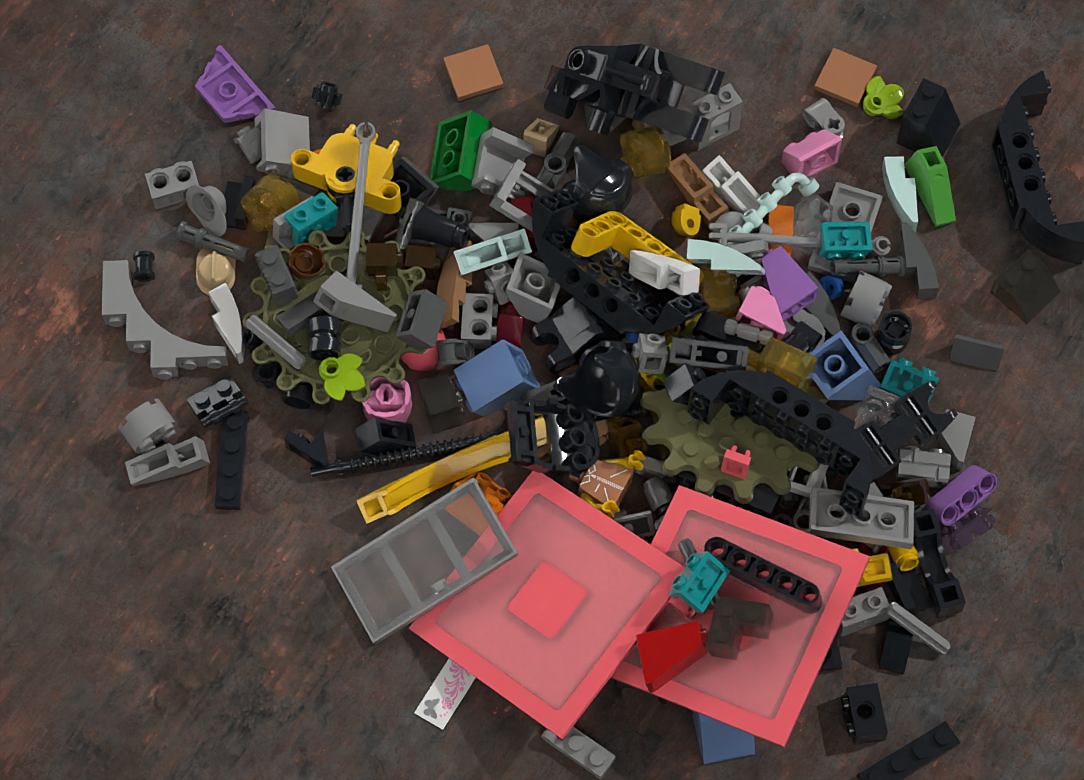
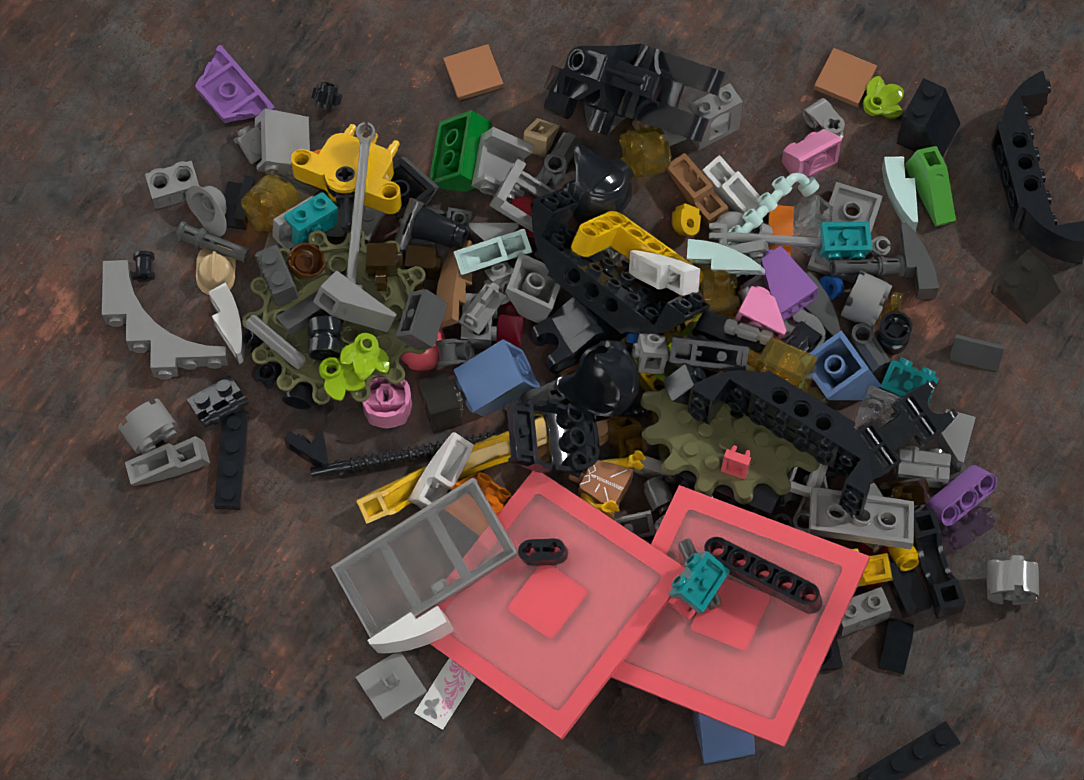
black slope [355,417,416,455] -> none
light grey plate [541,727,616,780] -> none
red slope [636,621,710,692] -> none
clear smoke brick [706,596,774,660] -> none
black brick [841,683,888,745] -> none
light grey axle [886,602,950,655] -> none
none -> lime plate [340,333,390,381]
none -> light grey piece [356,652,427,720]
none -> white slope [368,606,455,653]
none -> white slope [408,432,474,509]
none -> light grey hinge [458,282,506,335]
none -> black beam [518,538,569,566]
none -> clear yellow tile [889,291,903,312]
none -> light grey brick [986,555,1039,605]

